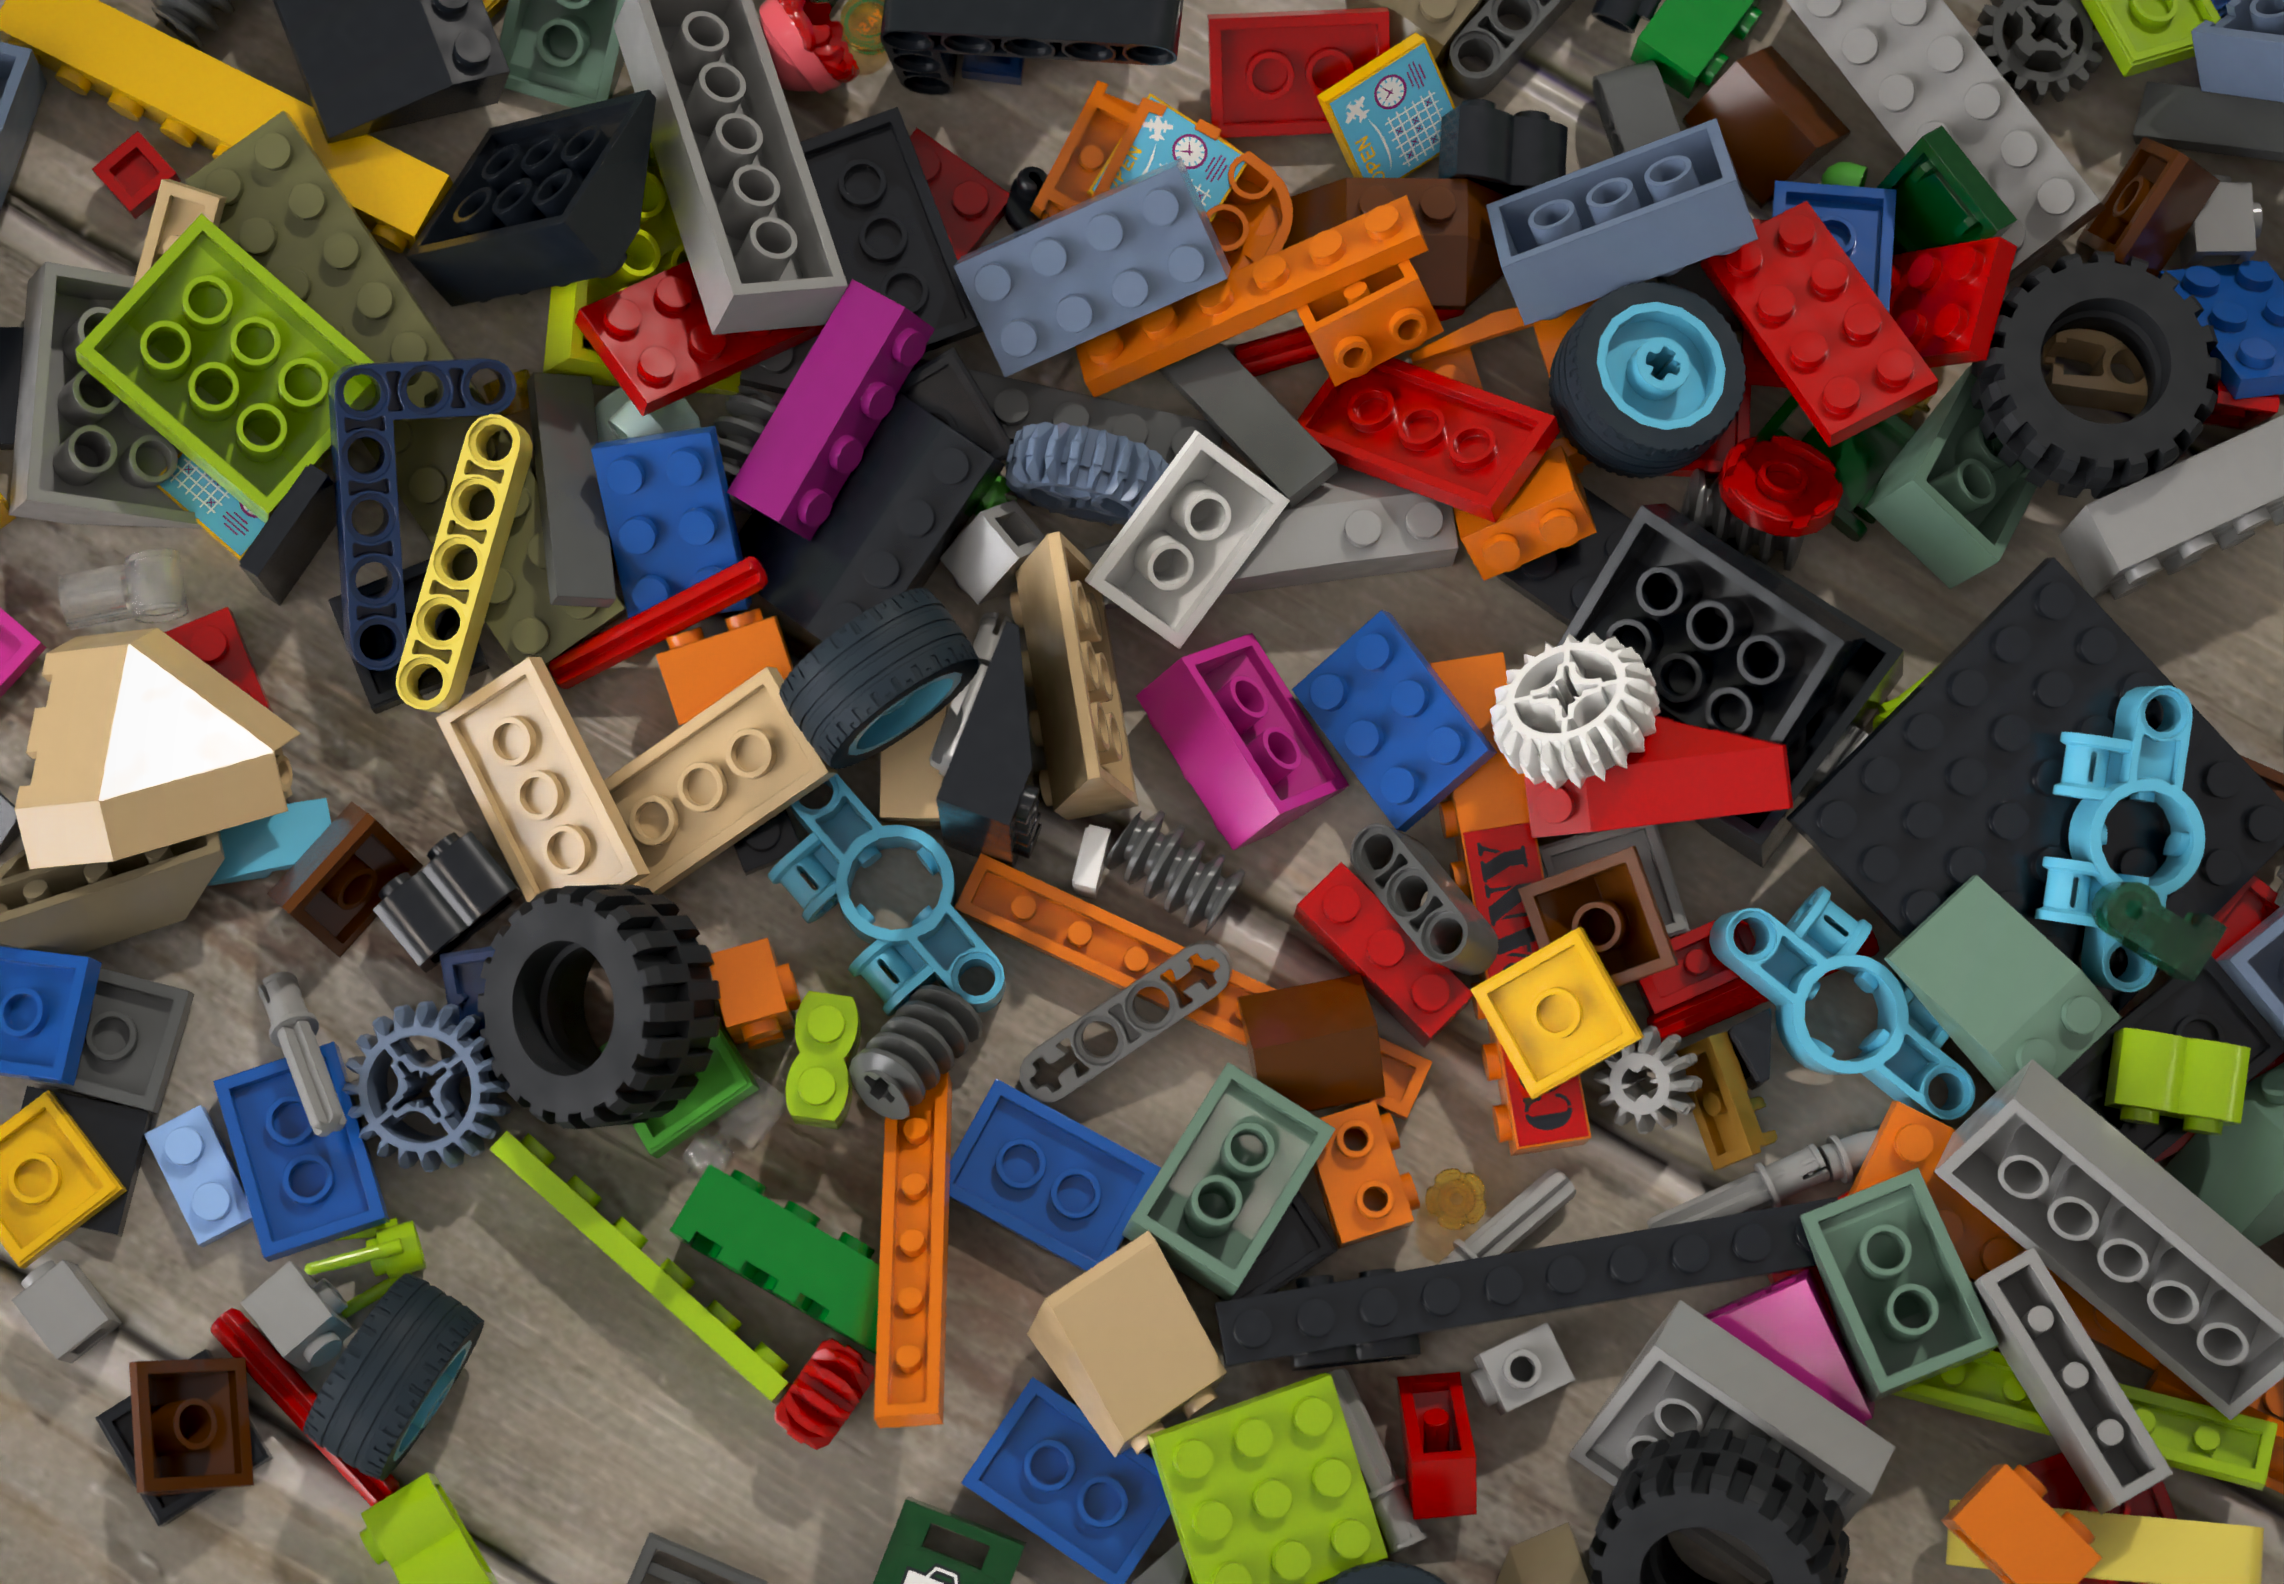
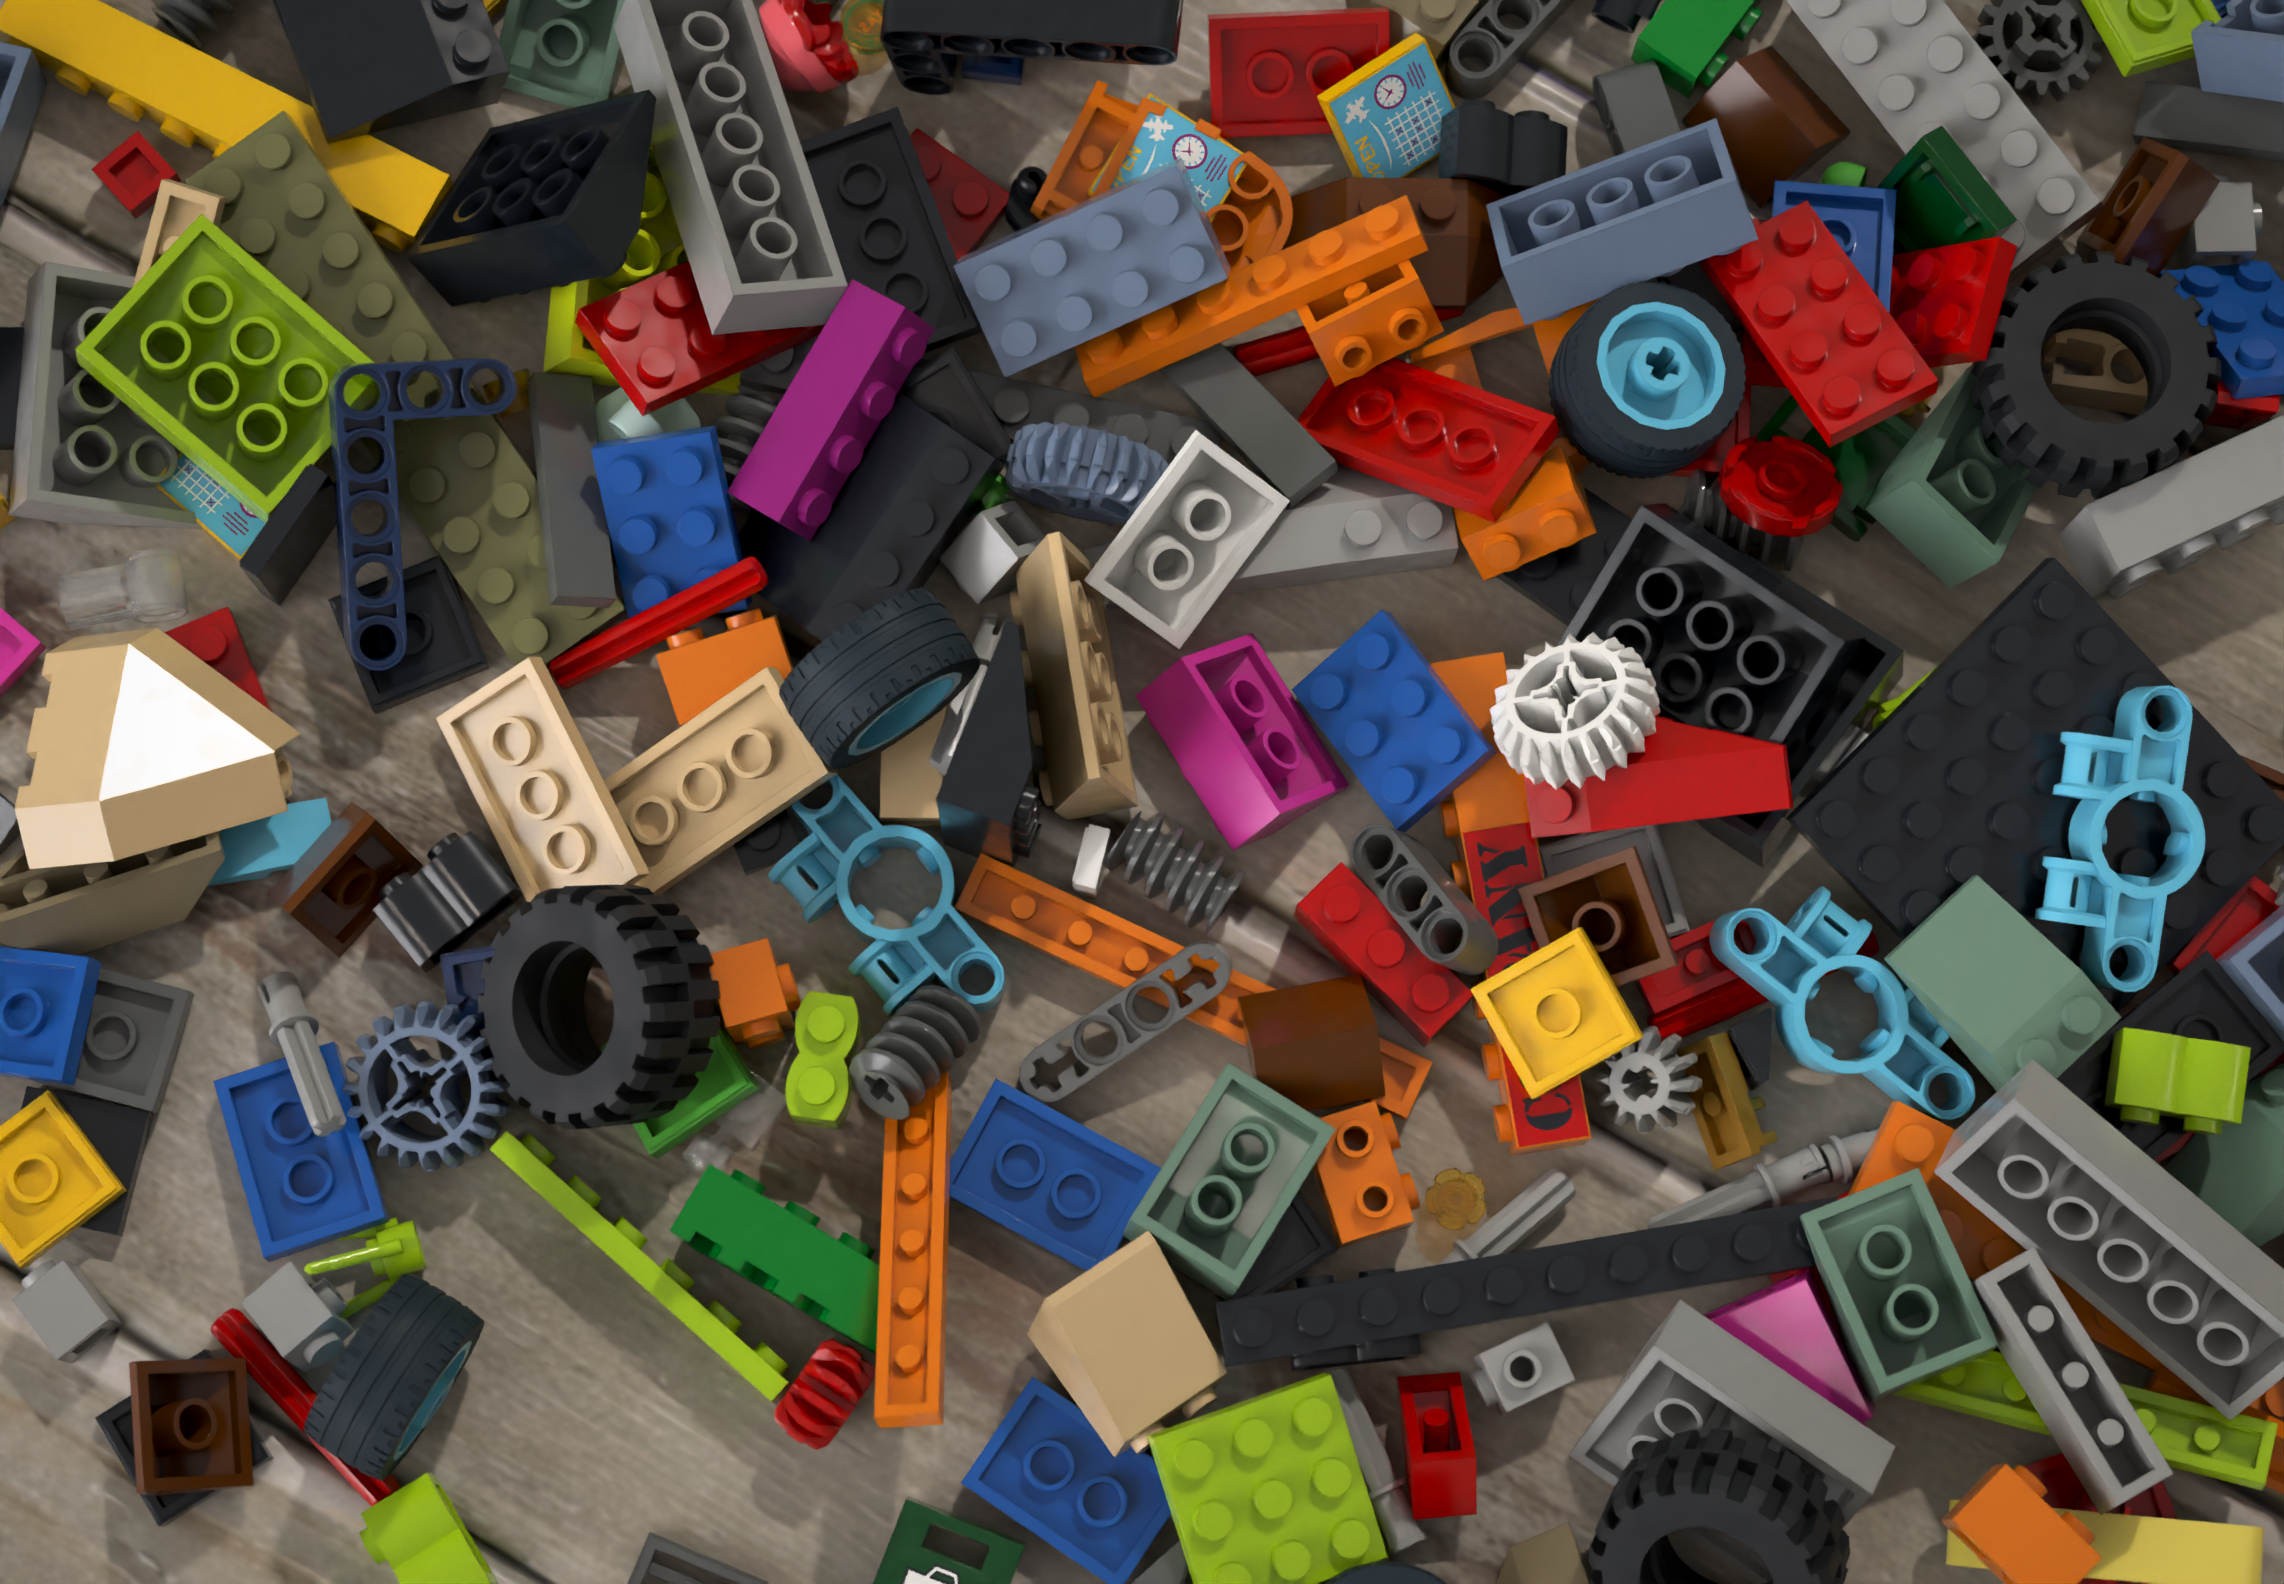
light blue plate [144,1105,253,1247] -> none
light yellow beam [396,414,533,713] -> none
clear green leg [2092,881,2228,981] -> none

